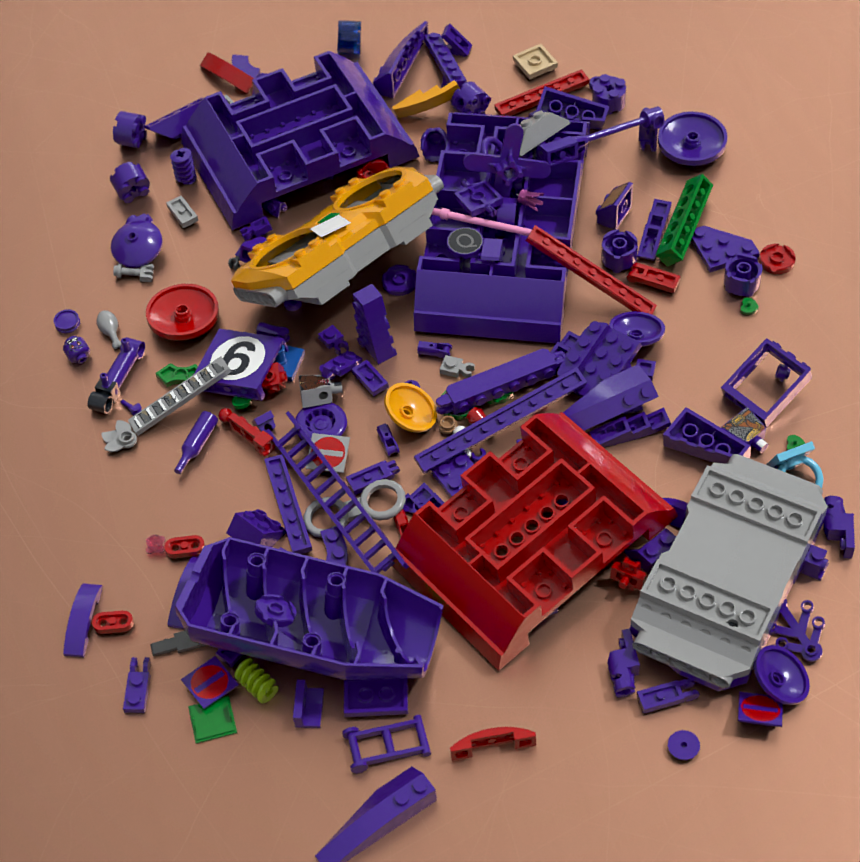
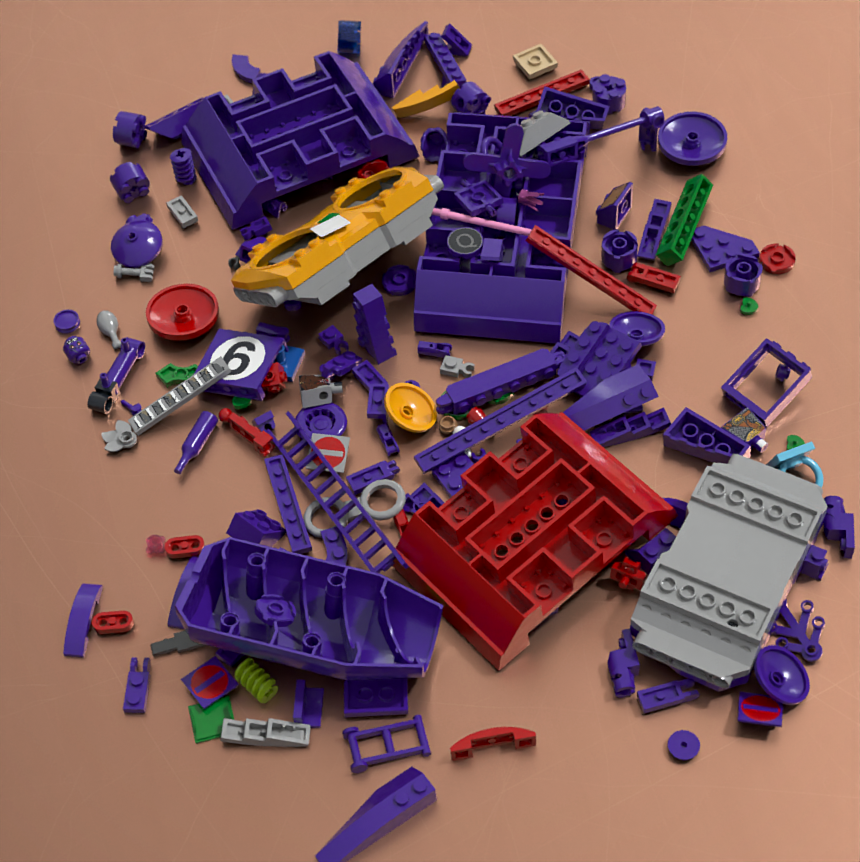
red slope [199,52,254,94] -> none
none -> light grey slope [220,718,311,747]
none -> dark purple panel [367,383,389,424]

